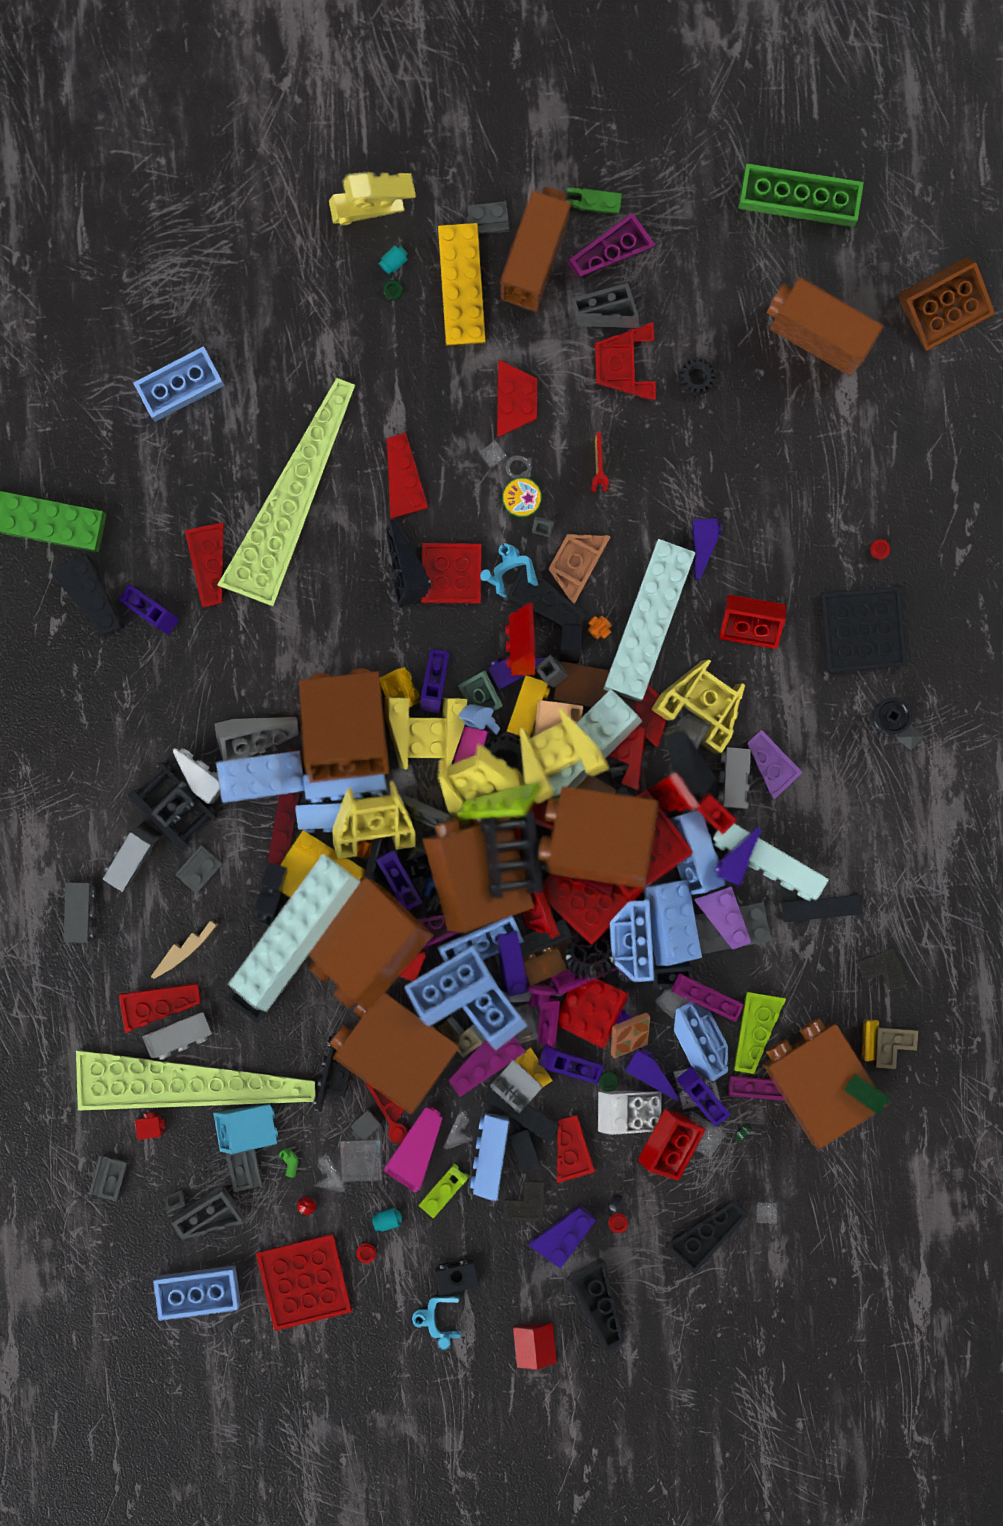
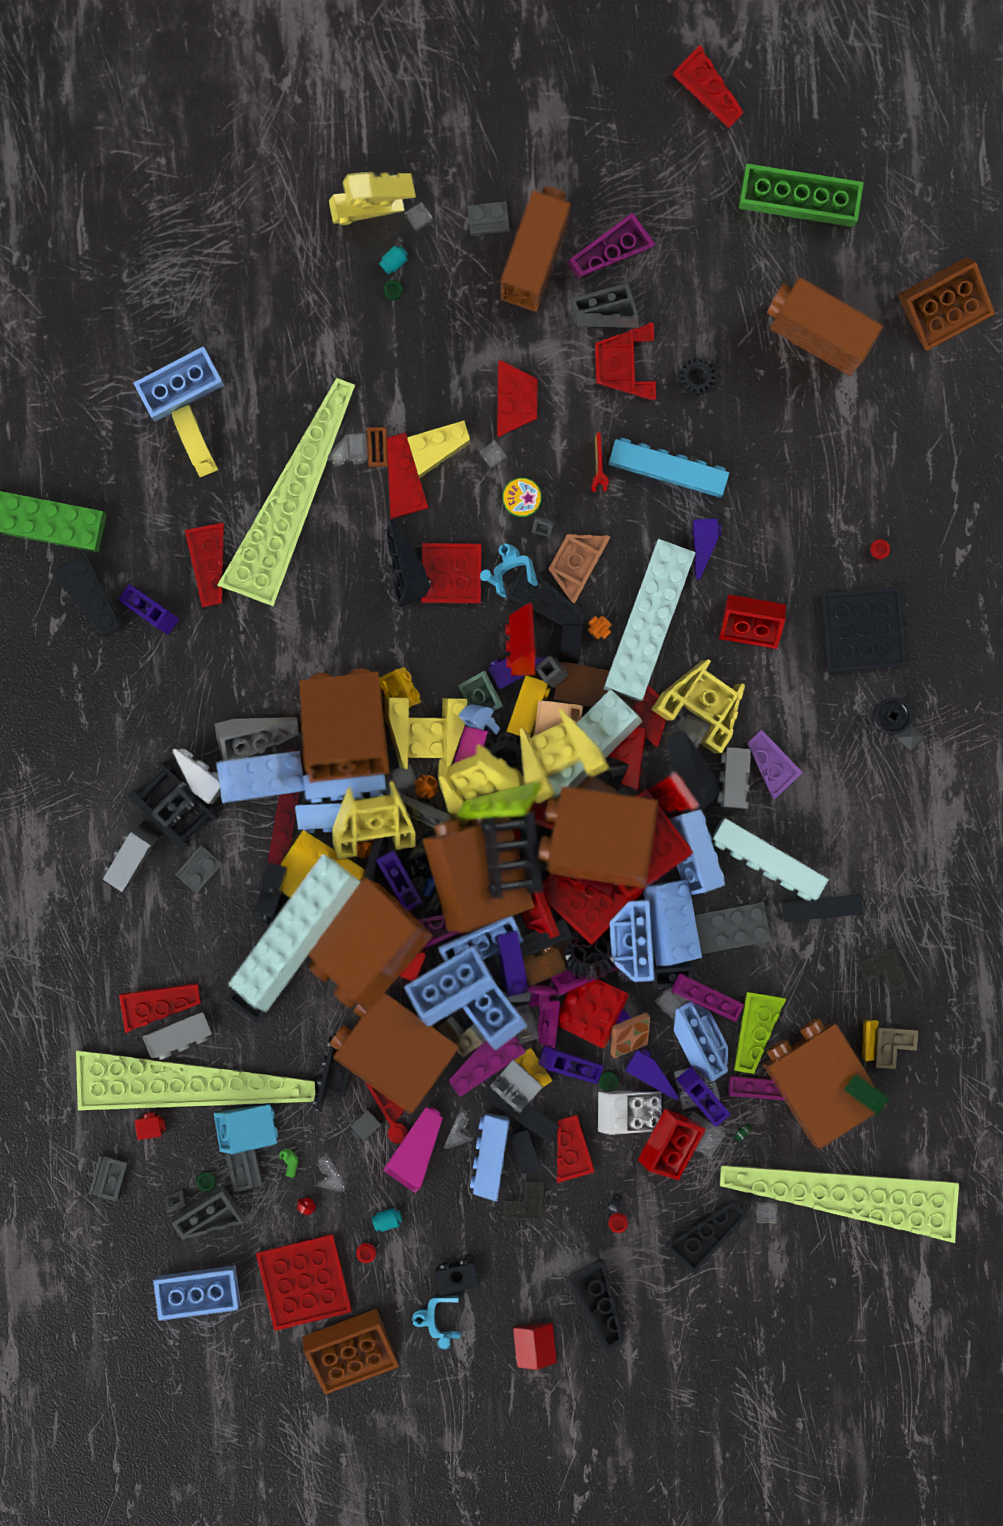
dark grey brick [64,882,96,943] -> none
tan slope [151,920,219,979] -> none
clear slope [340,1140,383,1182] -> none
lime plate [418,1163,469,1219] -> none
dark purple slope [420,649,450,714] -> none
yellow plate [438,223,485,346] -> none
clear piece [505,456,532,479] -> none
dark purple wedge [528,1205,596,1269] -> none
bright green hinge [566,188,622,215] -> none
medium lavender wing [694,886,751,949] -> none
red slope [696,793,737,834] -> none
dark purple slope [714,827,761,886] -> none
none -> light yellow arch [171,405,218,477]
none -> dark green tile [196,1171,216,1192]
none -> dark orange slope [302,1309,399,1395]
none -> clear slope [328,433,368,465]
none -> dark orange tile [367,427,388,468]
none -> clear plate [405,202,432,231]
none -> light yellow wedge [407,421,470,478]
none -> orange gear [414,774,439,800]
none -> medium azure brick [608,438,729,498]
none -> red wing [673,45,743,128]
none -> yellowish green wing [720,1165,959,1243]

